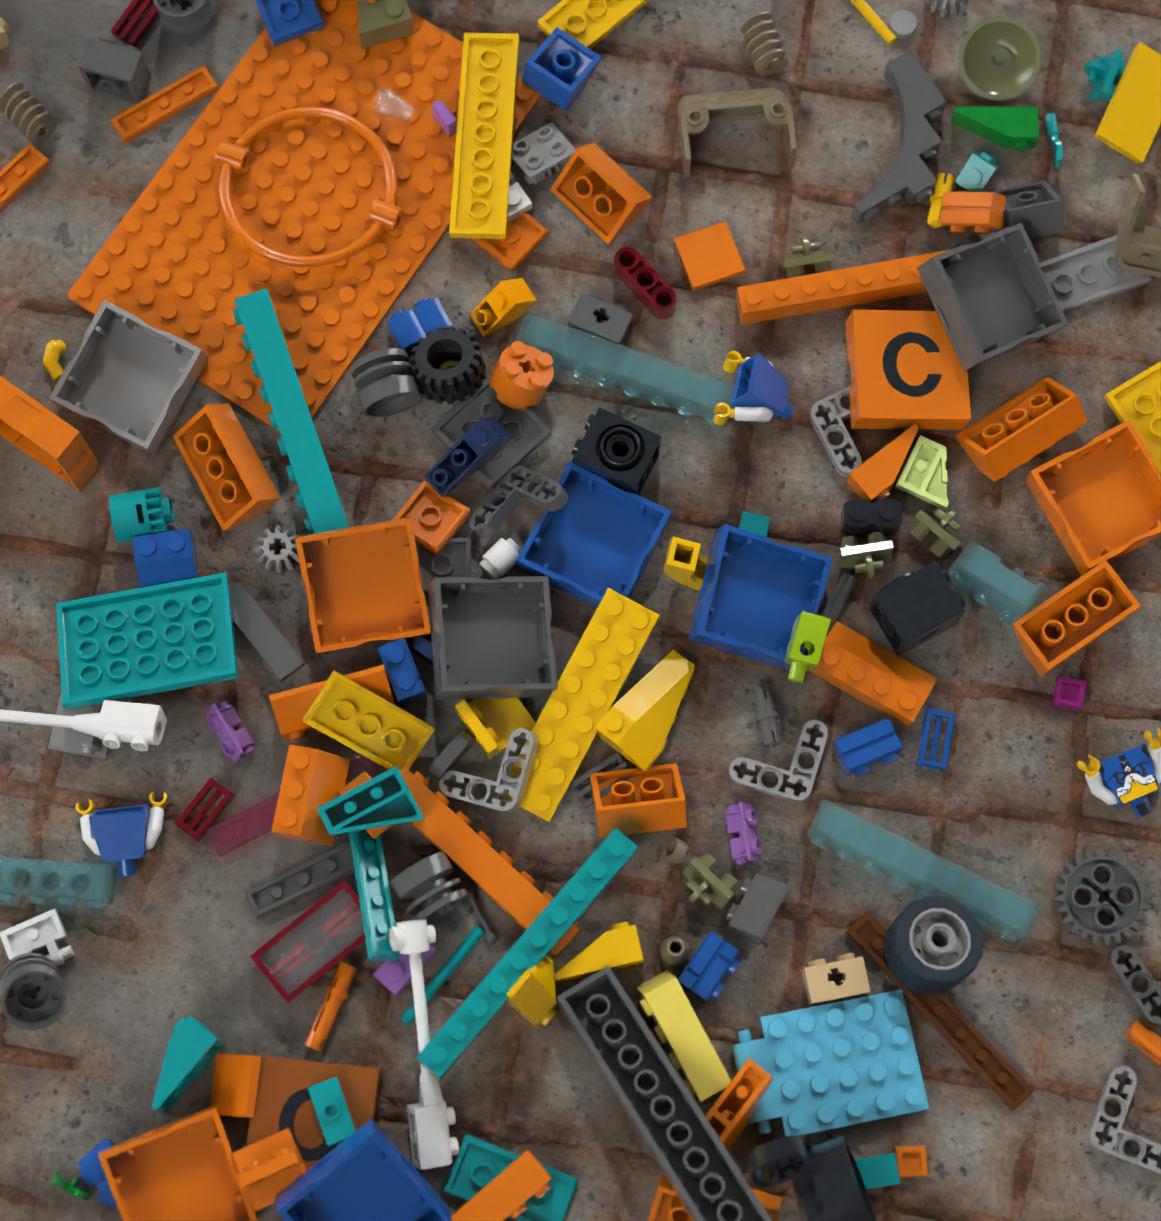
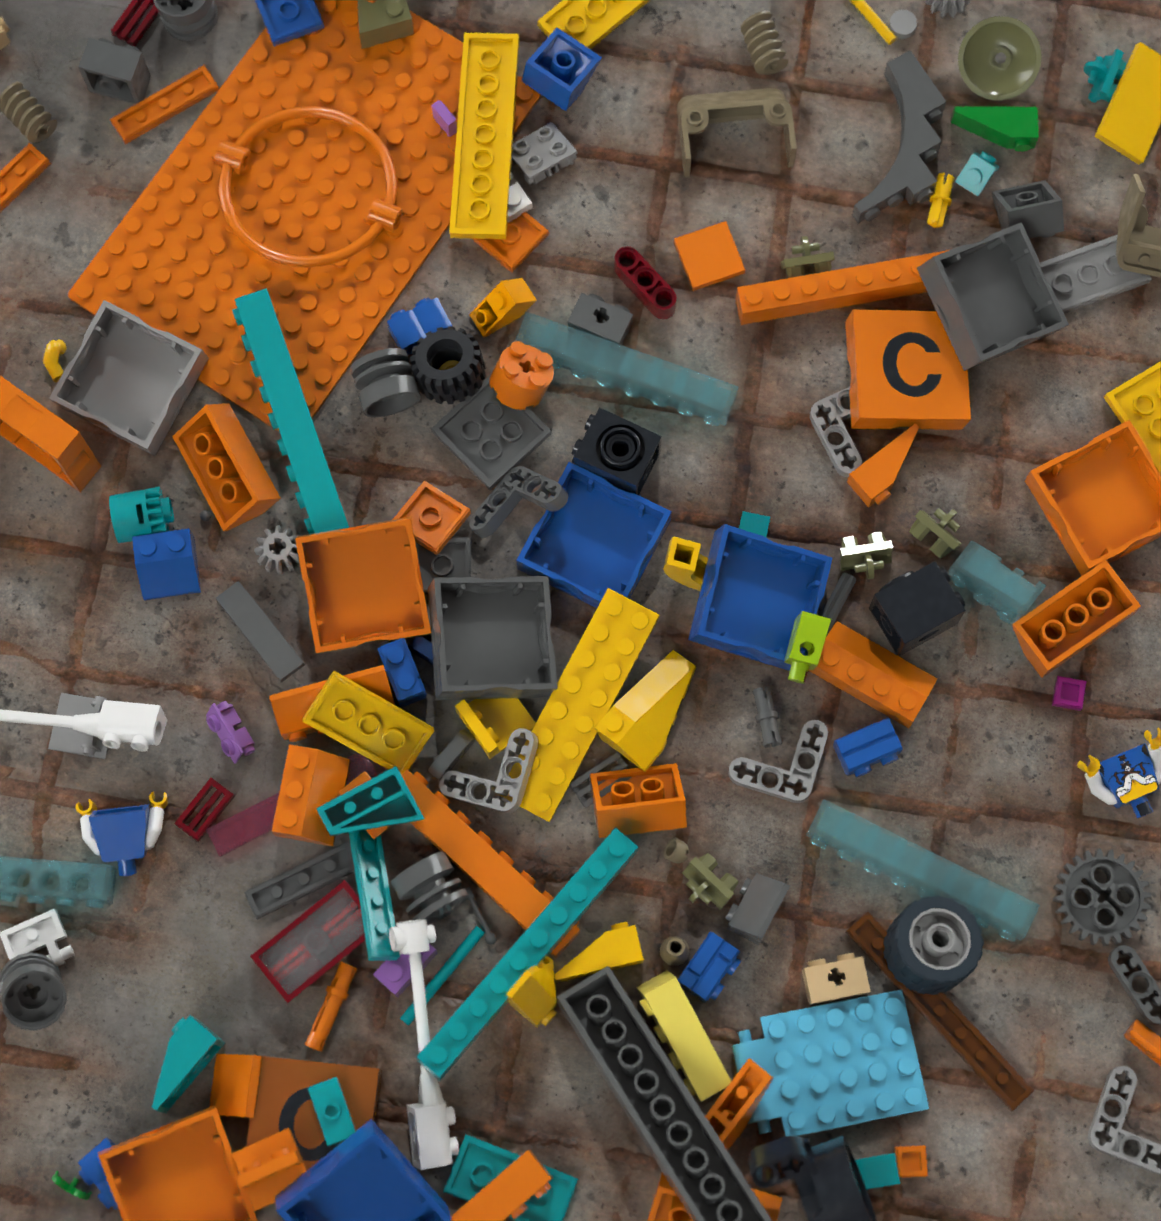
teal plate [56,572,238,710] -> none
clear cone [372,88,415,122] -> none
dark blue slope [424,417,512,497] -> none
white brick [479,538,521,580] -> none
orange slope [550,143,653,245] -> none
blue torso [713,351,794,425] -> none
medium lavender hinge [725,802,762,865] -> none
black brick [840,499,902,536] -> none
yellowish green wing [896,435,949,510] -> none
blue tile [916,708,955,772] -> none
orange brick [940,191,1006,235] -> none
orange slope [955,376,1087,482] -> none
teal piece [1045,113,1063,168] -> none

